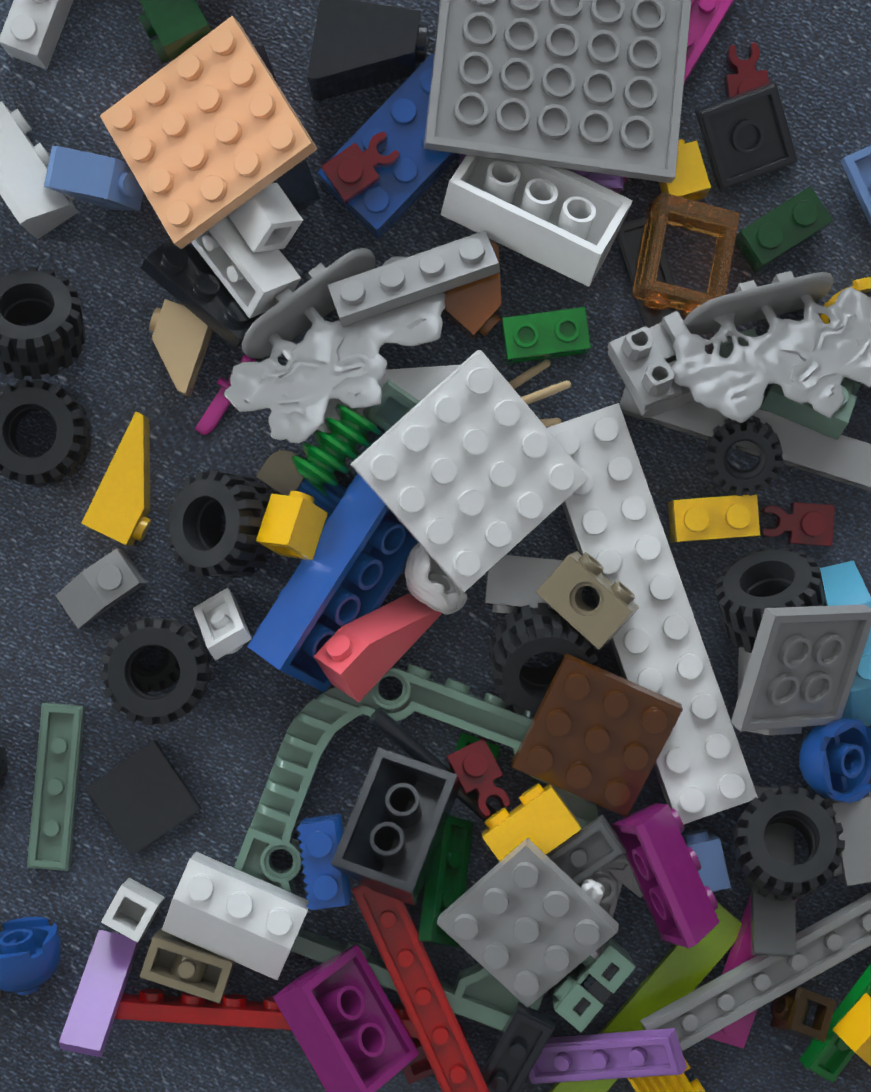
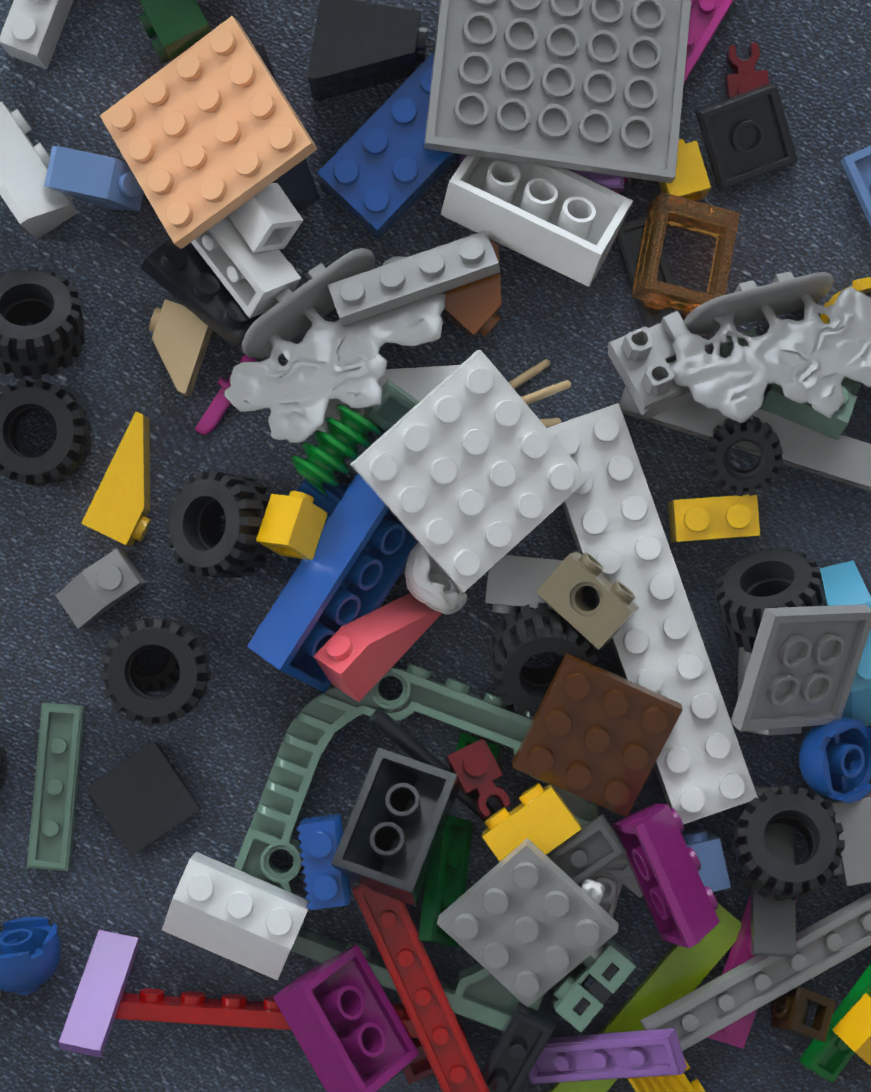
white brick [101,877,165,942] -> none
dark tan brick [140,928,235,1003] -> none
white plate [193,588,252,661] -> none
dark tan tile [256,450,305,496] -> none
dark red plate [321,132,400,204] -> none
green brick [501,307,591,365] -> none
dark green brick [733,186,833,273] -> none
dark red plate [760,502,835,547] -> none

